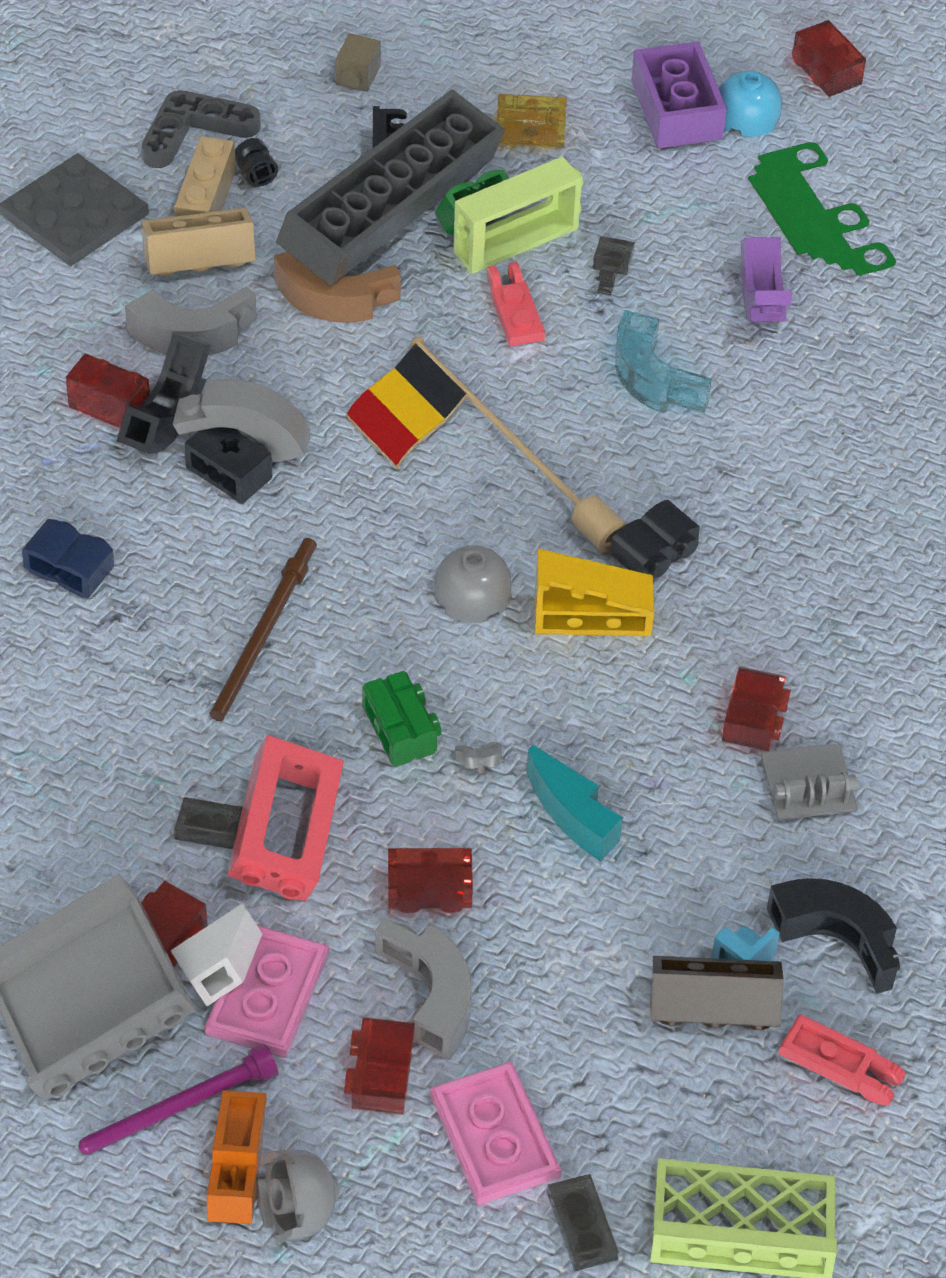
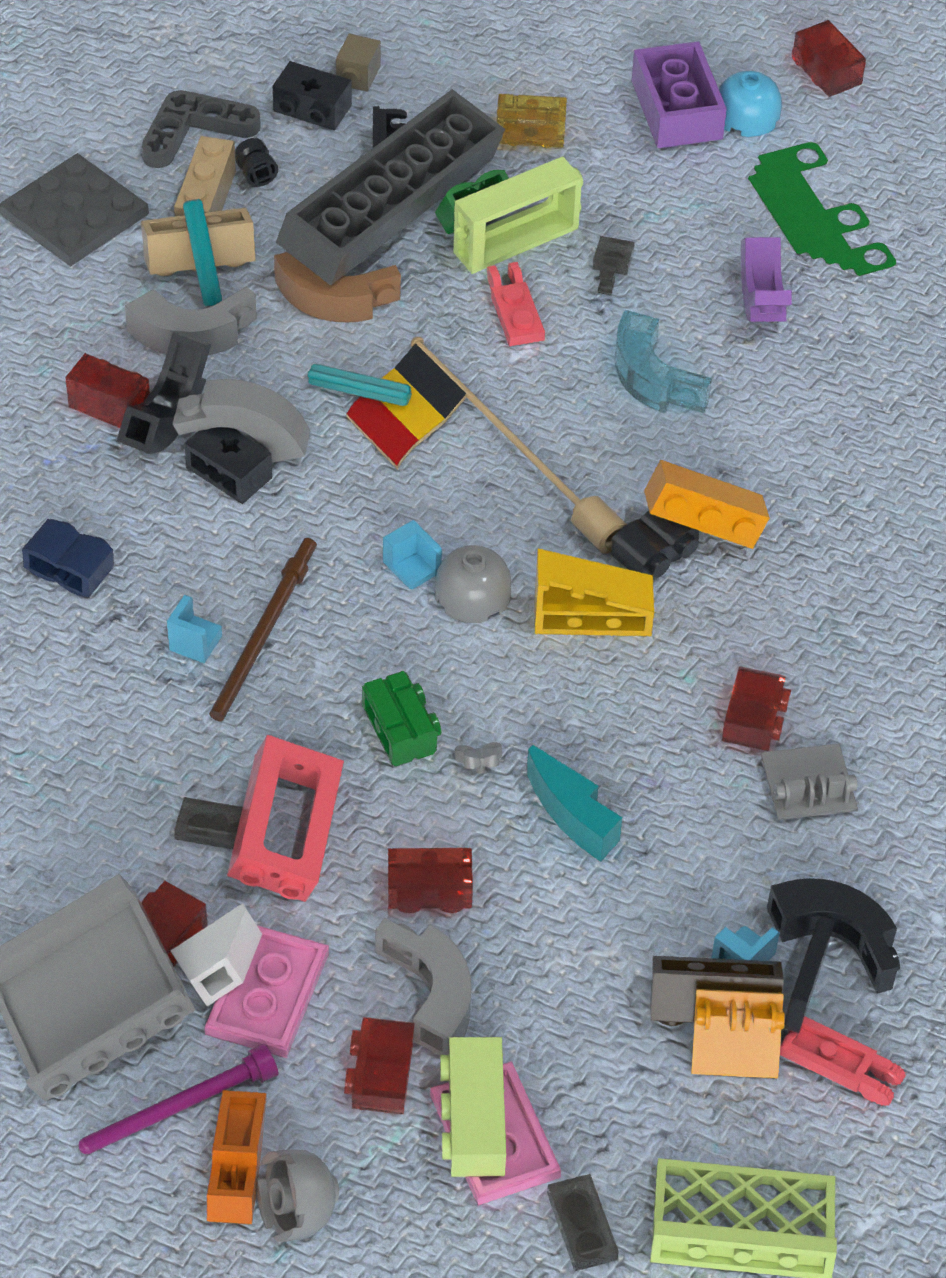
none -> medium azure panel [167,595,222,663]
none -> teal axle [183,199,222,306]
none -> black brick [272,61,352,131]
none -> teal axle [307,364,412,406]
none -> medium azure panel [383,520,442,589]
none -> yellowish green brick [440,1037,506,1177]
none -> light orange brick [644,459,770,549]
none -> light orange hinge [691,989,785,1078]
none -> black tile [784,916,835,1033]

